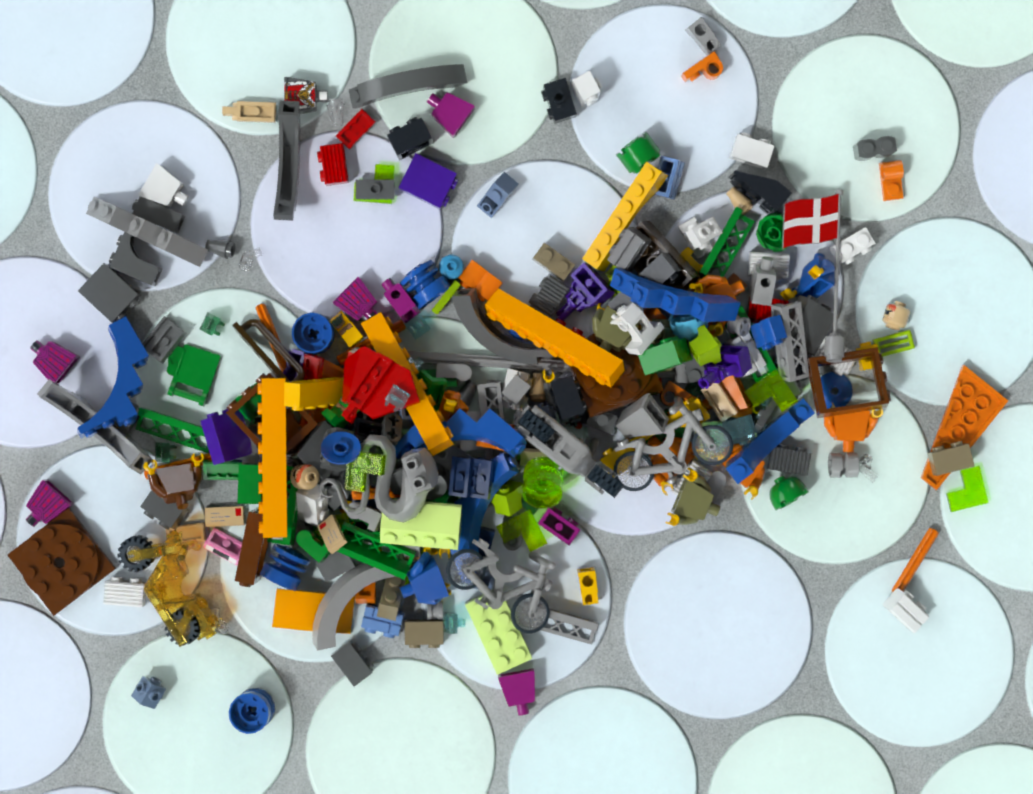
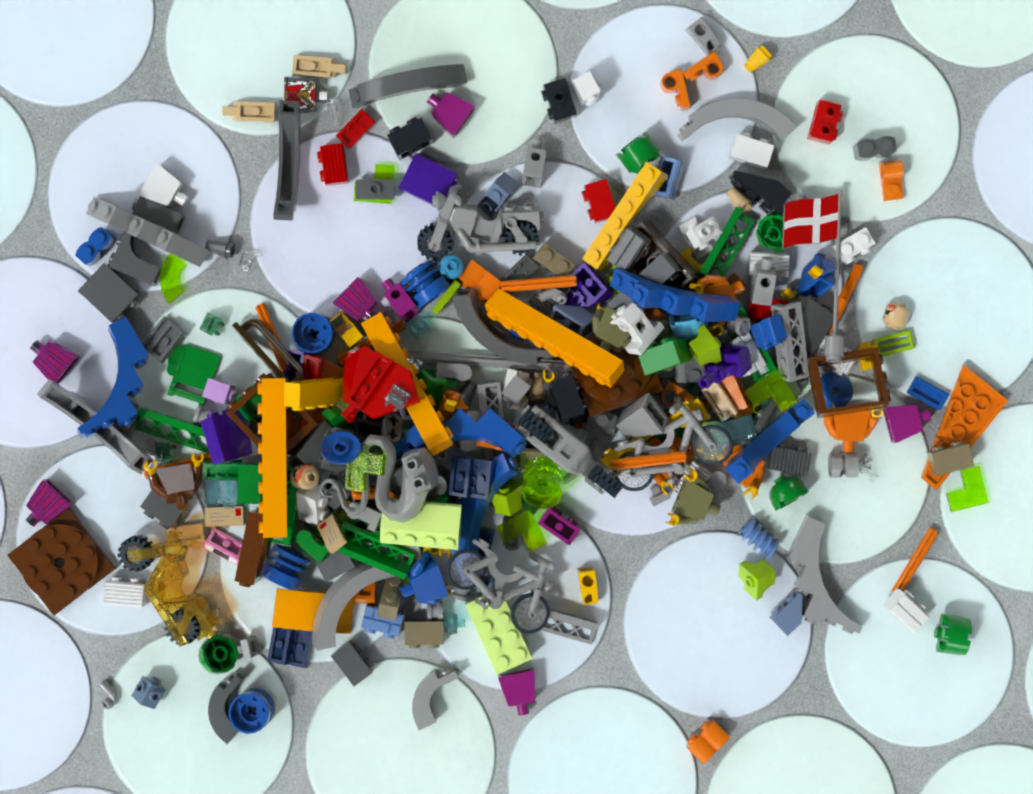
none -> blue brick [75,227,116,266]
none -> light grey arm [98,680,117,709]
none -> clear neon green tile [160,253,187,304]
none -> light grey wheel [193,405,214,424]
none -> green cylinder [198,634,239,674]
none -> lavender brick [202,378,237,404]
none -> clear light blue brick [204,480,239,508]
none -> dark grey arch [208,673,244,744]
none -> light grey tile [237,635,260,659]
none -> dark blue slope [267,627,313,668]
none -> tan hinge [292,55,347,78]
none -> light grey arch [412,668,459,730]
none -> light grey piece [417,184,544,261]
none -> light grey wheel [450,582,472,602]
none -> dark grey plate [499,254,540,294]
none -> orange axle [501,275,577,292]
none -> light grey torso [521,140,546,188]
none -> light grey arm [538,288,567,304]
none -> sand blue slope [549,304,594,337]
none -> red brick [581,179,616,224]
none -> orange axle [610,451,687,470]
none -> light grey tile [649,484,671,506]
none -> orange plate [660,69,690,111]
none -> light grey arch [678,99,797,142]
none -> orange brick [686,719,730,764]
none -> medium blue piece [737,519,779,560]
none -> lime brick [739,560,776,601]
none -> yellow cone [744,45,772,73]
none -> sand blue slope [769,591,802,636]
none -> light grey arch [786,515,862,634]
none -> red brick [807,99,843,145]
none -> orange axle [827,263,864,334]
none -> magenta torso [883,405,931,443]
none -> blue tile [906,376,949,411]
none -> green brick [934,614,972,655]

